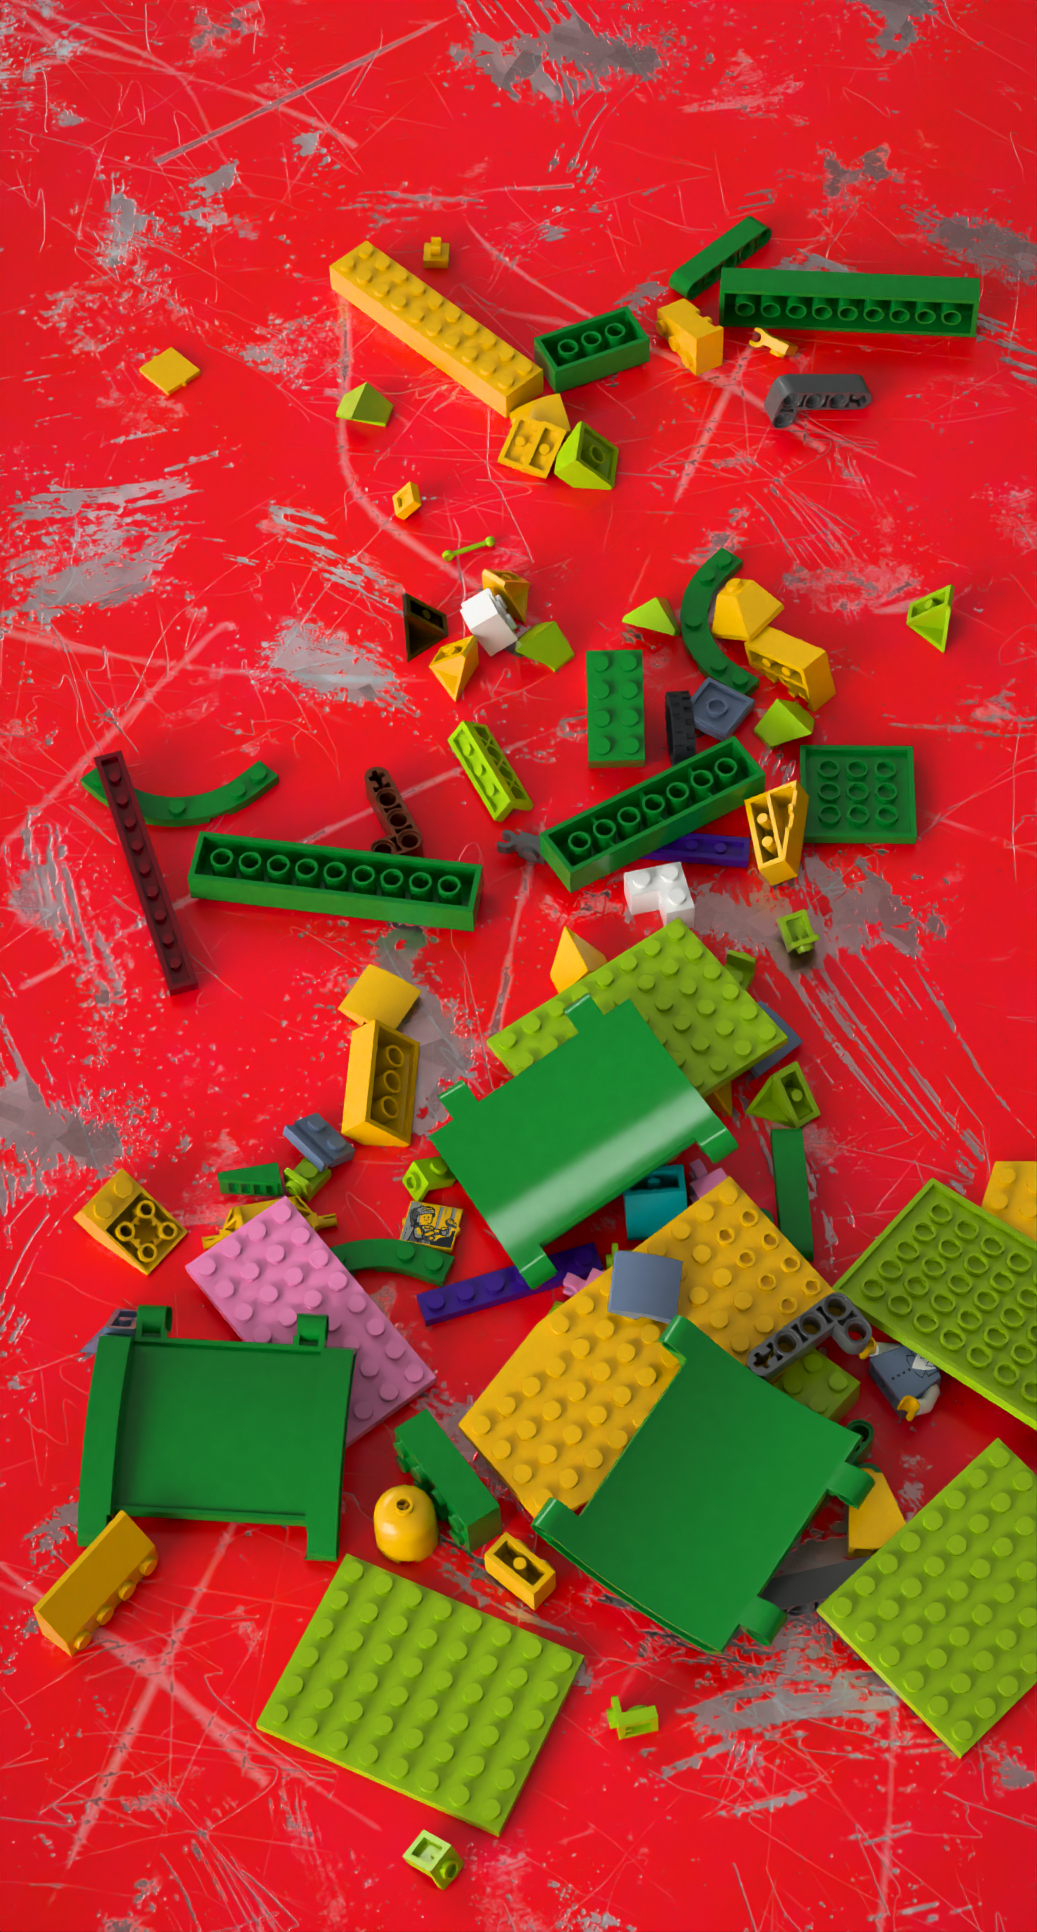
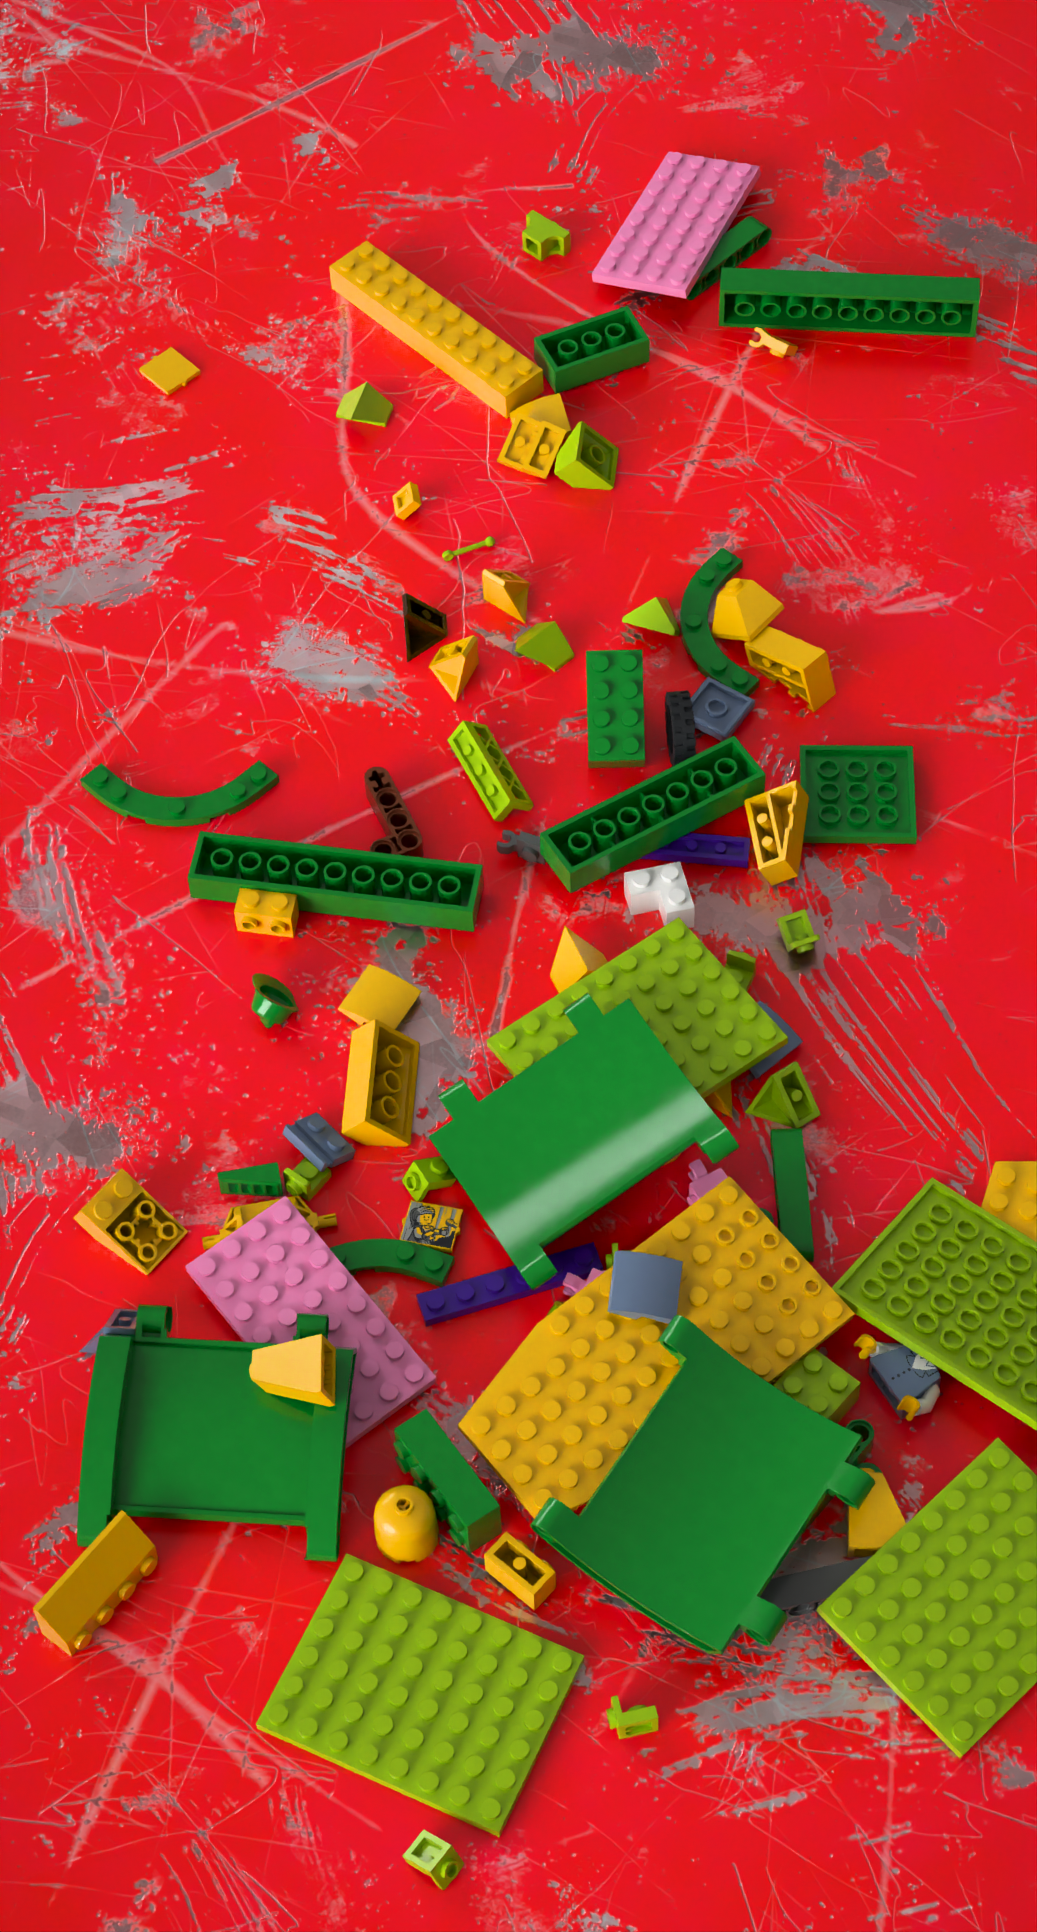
dark red plate [94,750,198,996] -> none
yellow tile [423,237,450,268] -> none
white brick [460,587,518,657] -> none
teal slope [622,1164,687,1241] -> none
yellow wedge [655,298,724,376] -> none
dark grey beam [745,1292,872,1382] -> none
lime slope [754,699,815,750] -> none
dark grey beam [764,374,872,429] -> none
lime slope [906,584,955,653] -> none
none -> yellow brick [234,888,299,938]
none -> yellow slope [249,1334,336,1407]
none -> green piece [251,973,299,1028]
none -> lime brick [522,210,571,262]
none -> bright pink plate [592,151,761,298]

